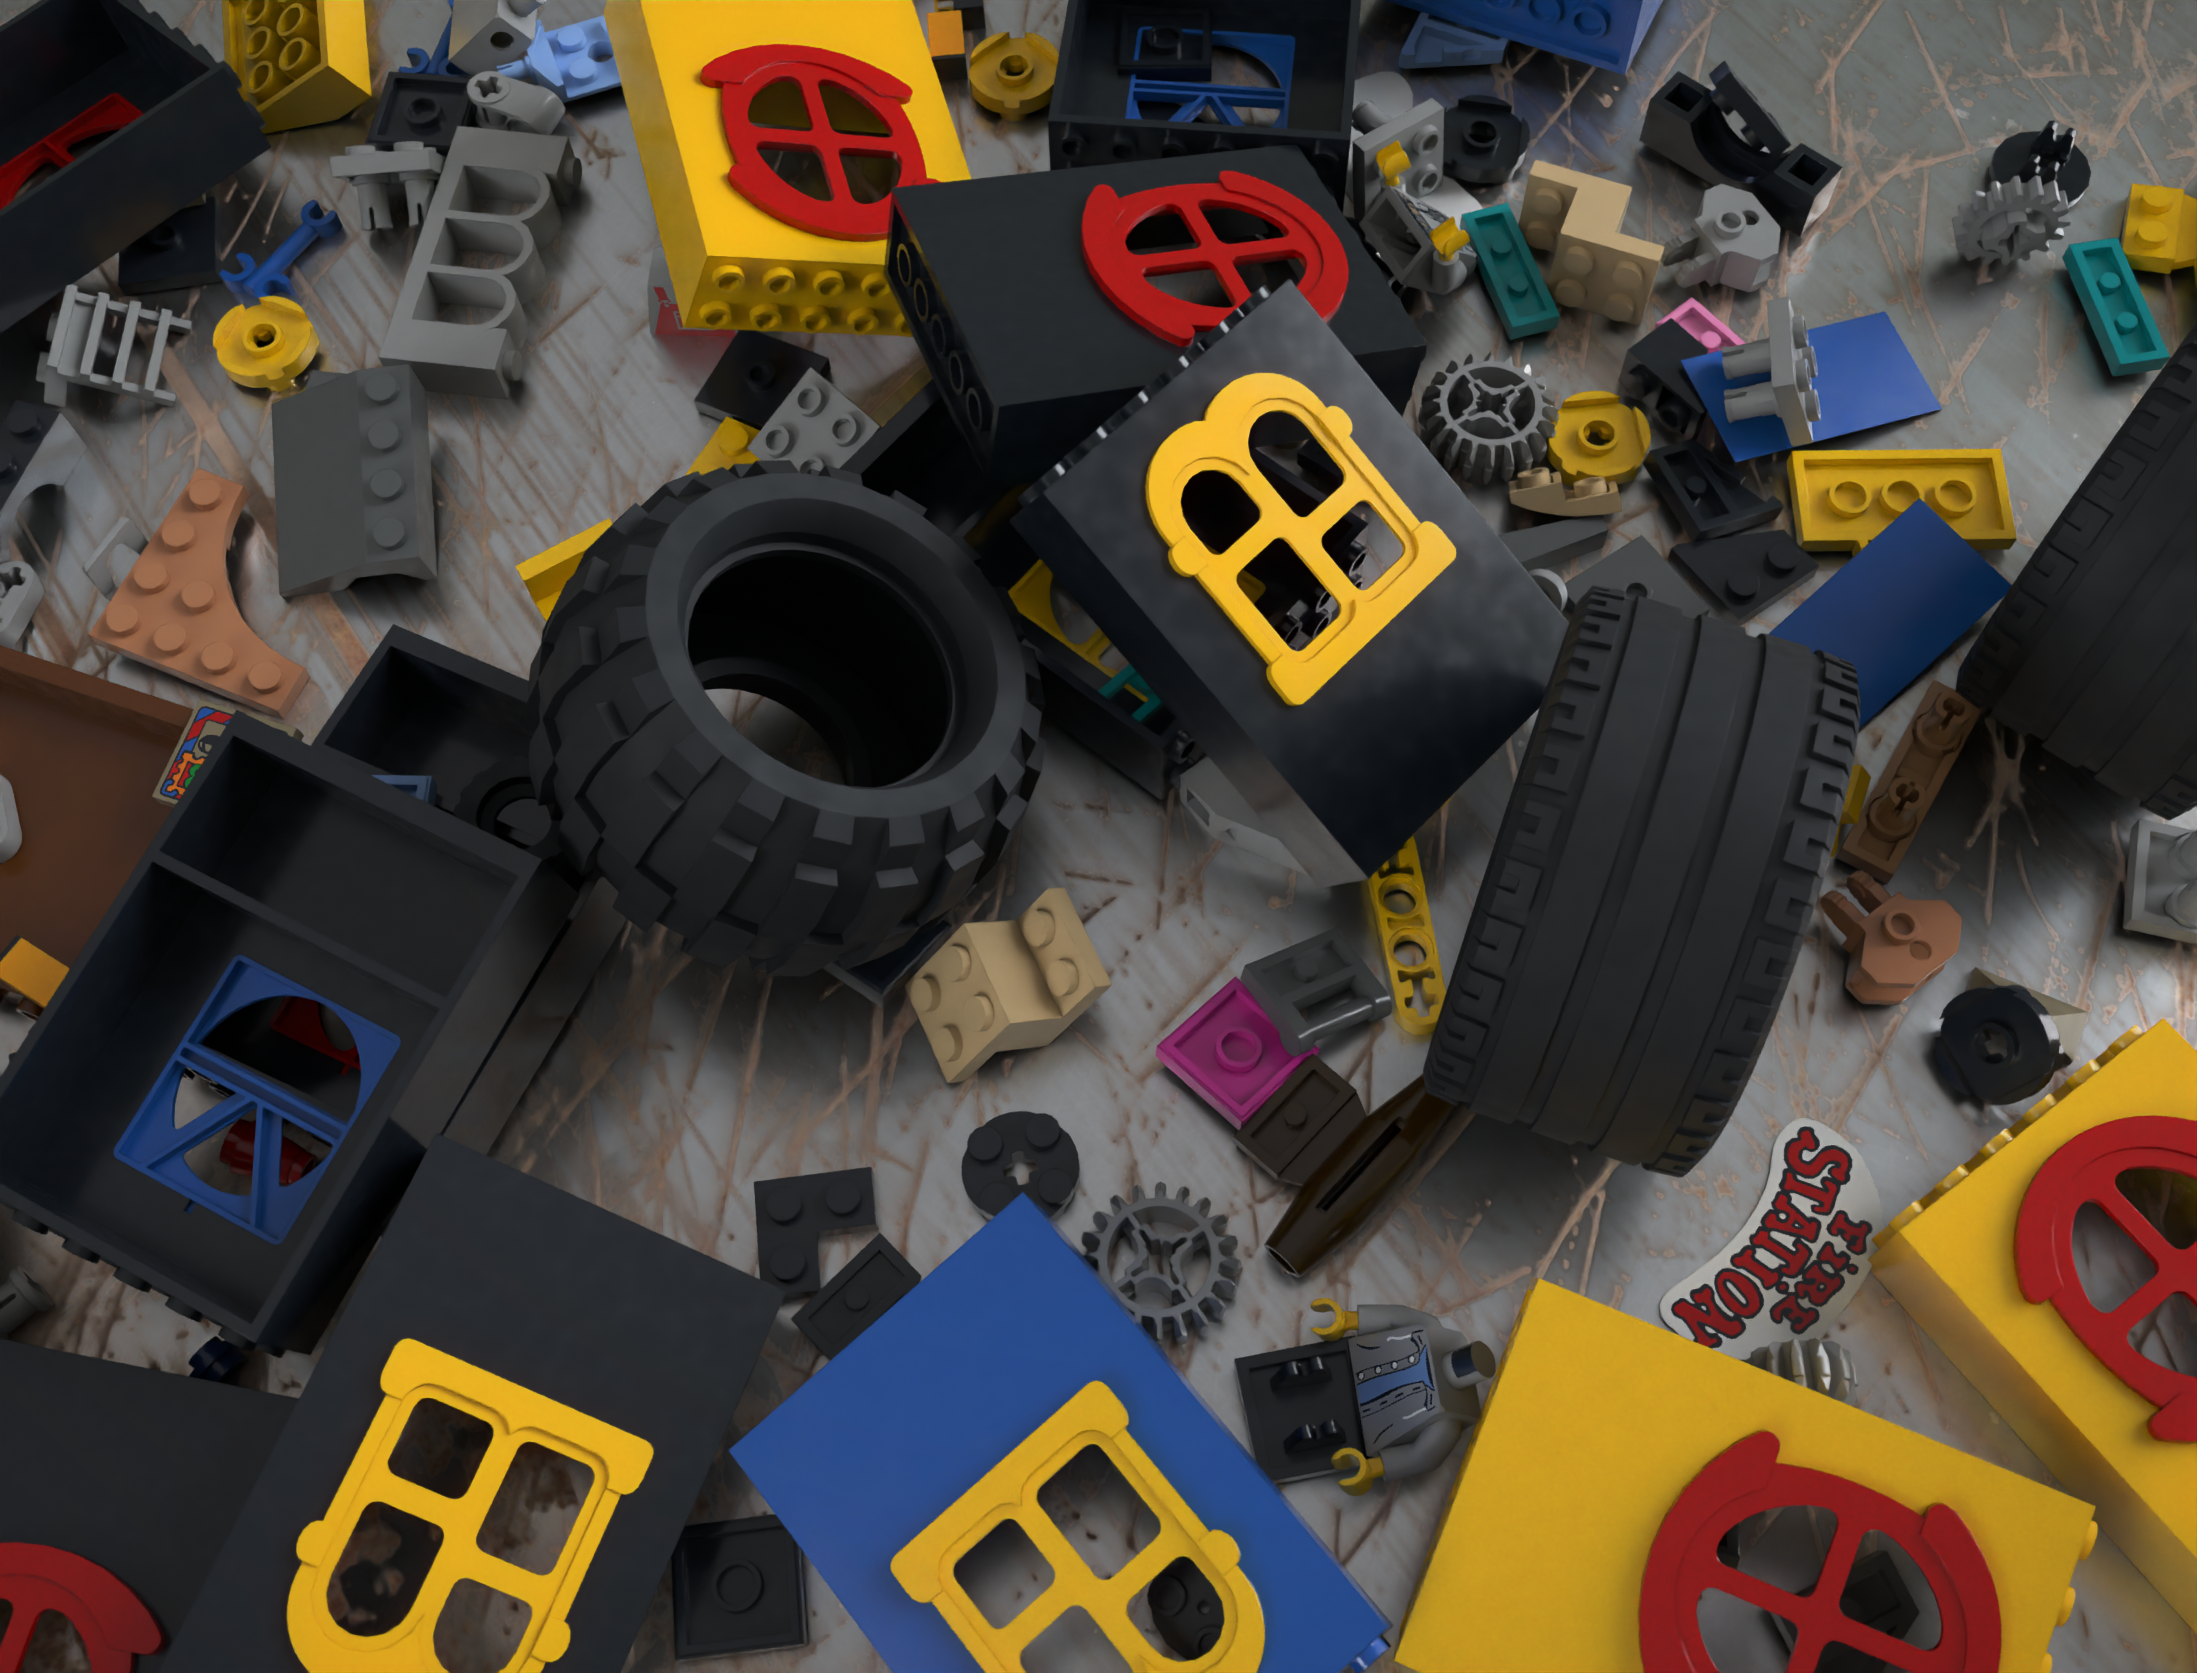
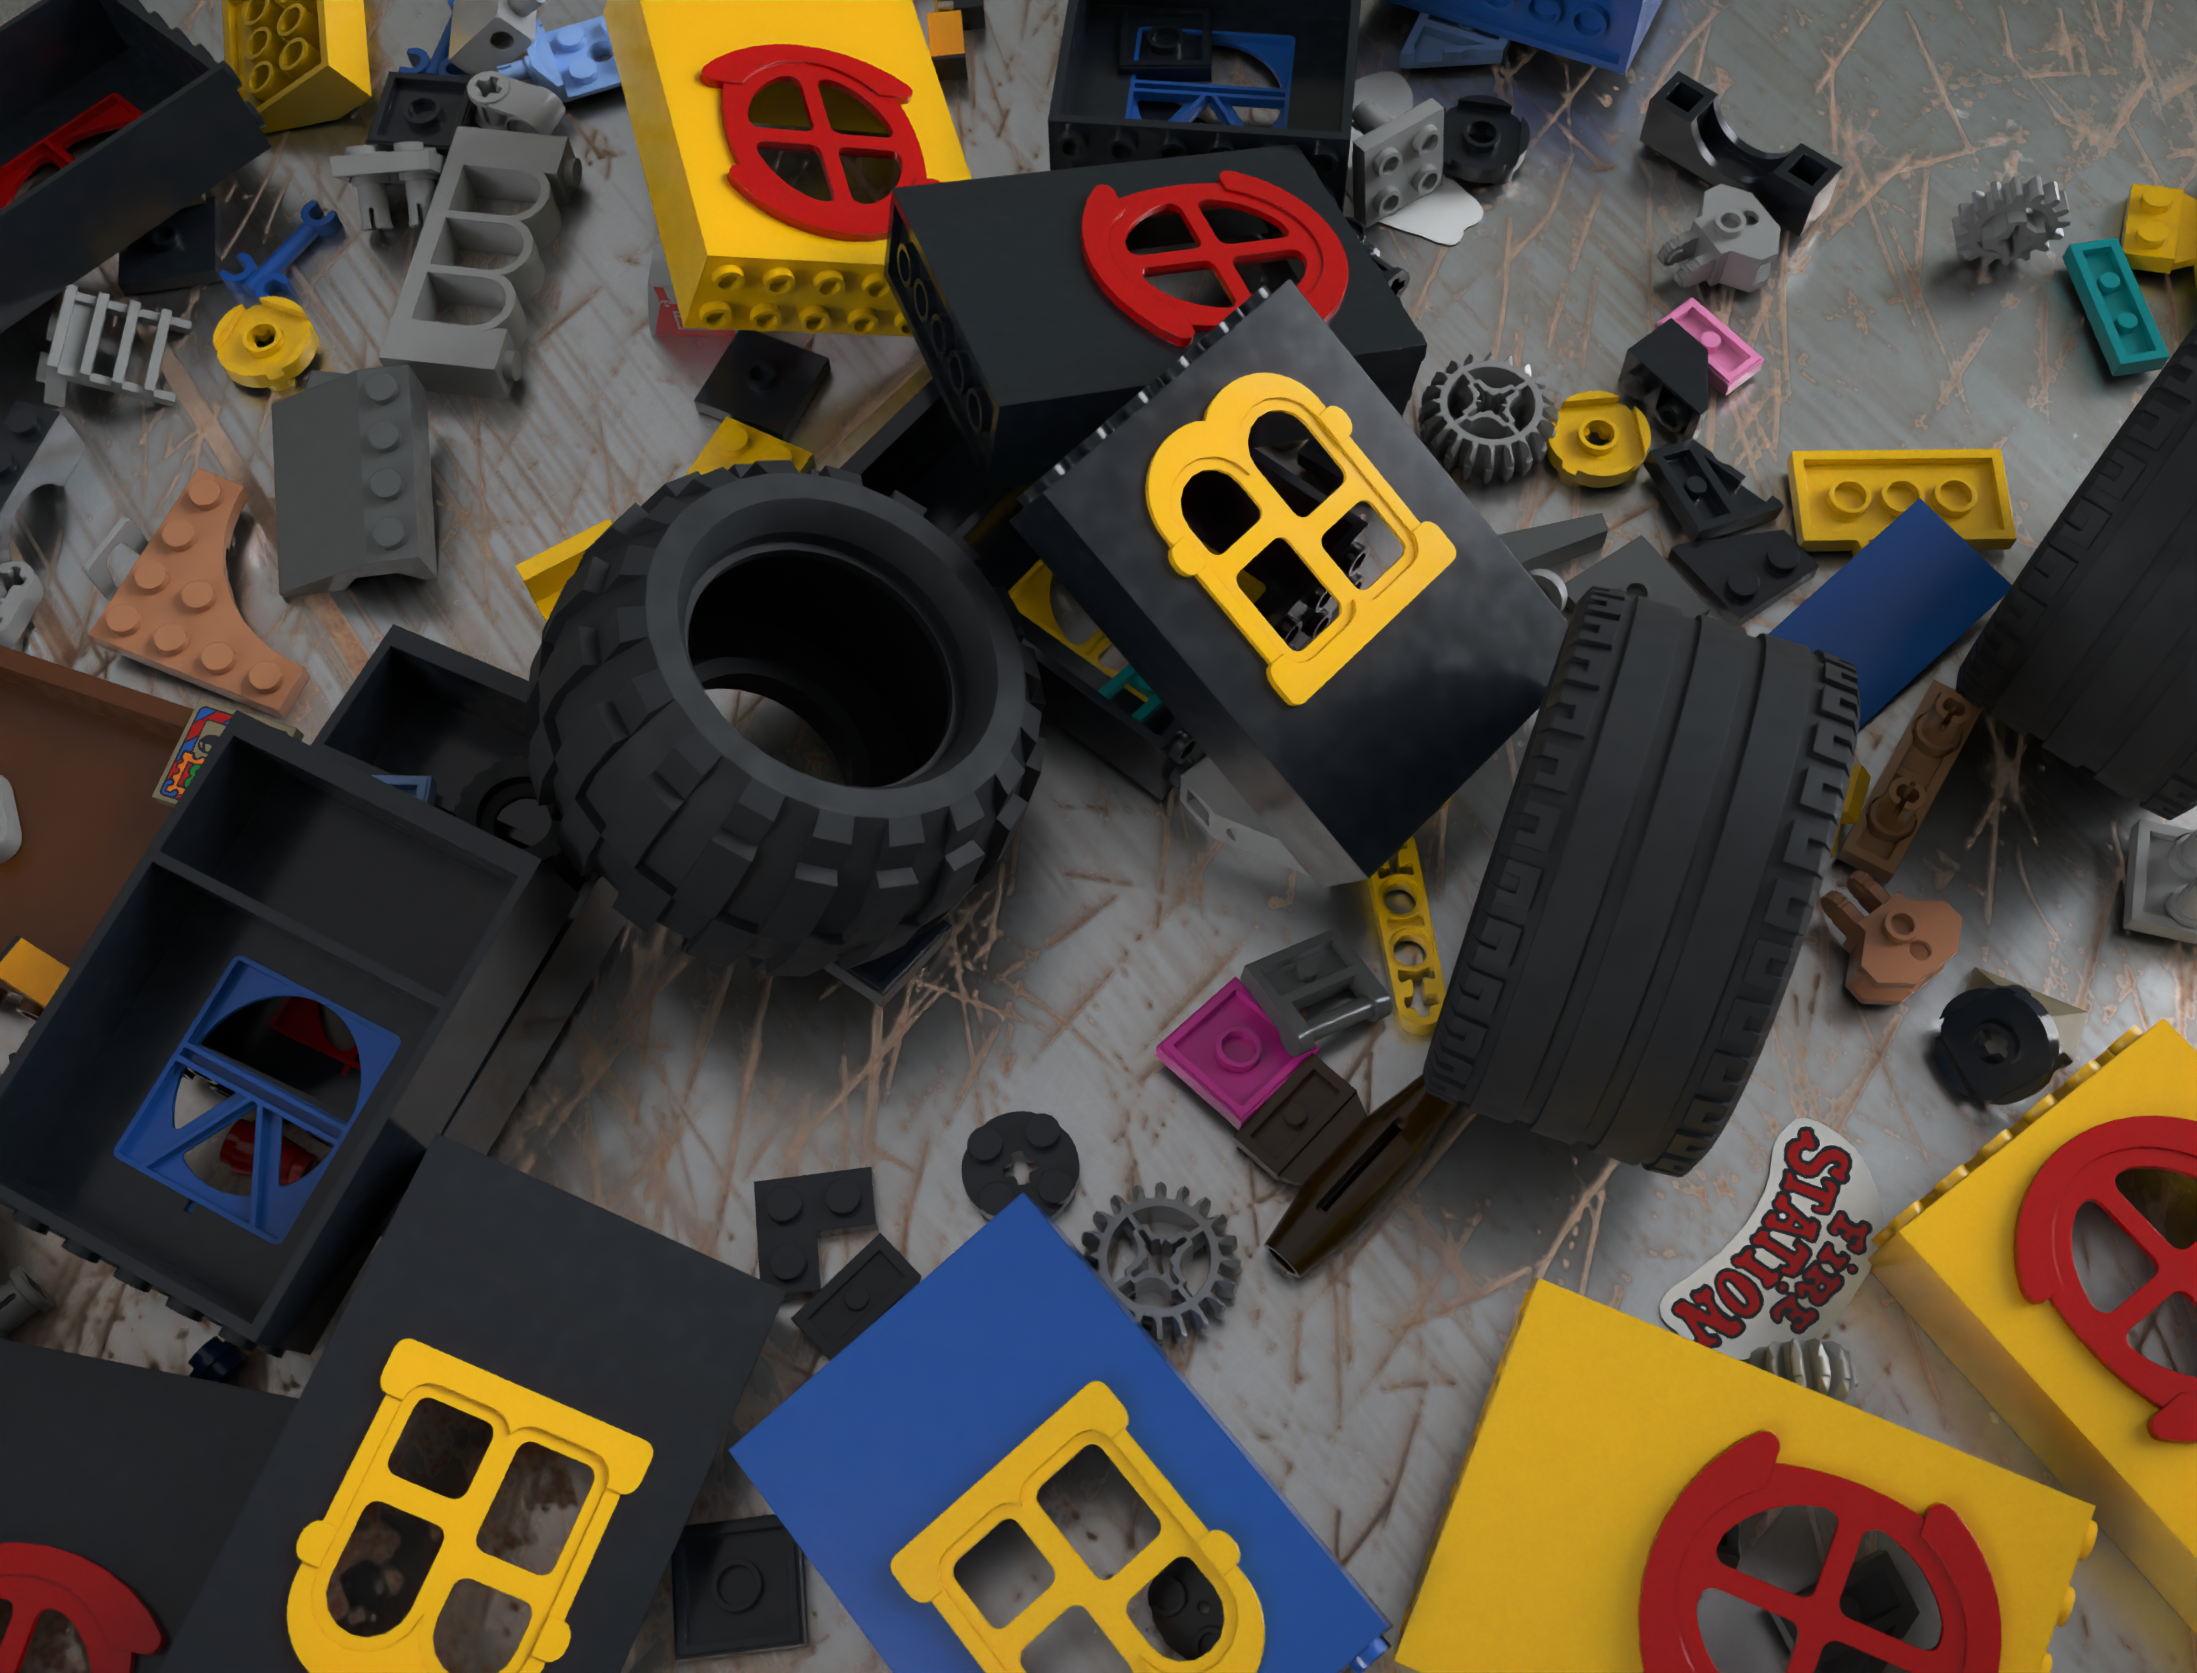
light grey plate [747,367,882,474] -> none
tan bracket [904,887,1112,1083] -> none
yellow plate [968,32,1059,122] -> none
black plate [1234,1335,1375,1484] -> none
light grey torso [1310,1298,1496,1496] -> none
light grey torso [1359,140,1477,295] -> none
teal plate [1460,203,1560,340] -> none
tan slope [1508,467,1622,516] -> none
tan bracket [1518,160,1665,326] -> none
blue sticker [1680,311,1942,463] -> none
black wing [1708,61,1792,158] -> none
light grey plate [1722,296,1821,447] -> none
black plate [1989,120,2091,207] -> none

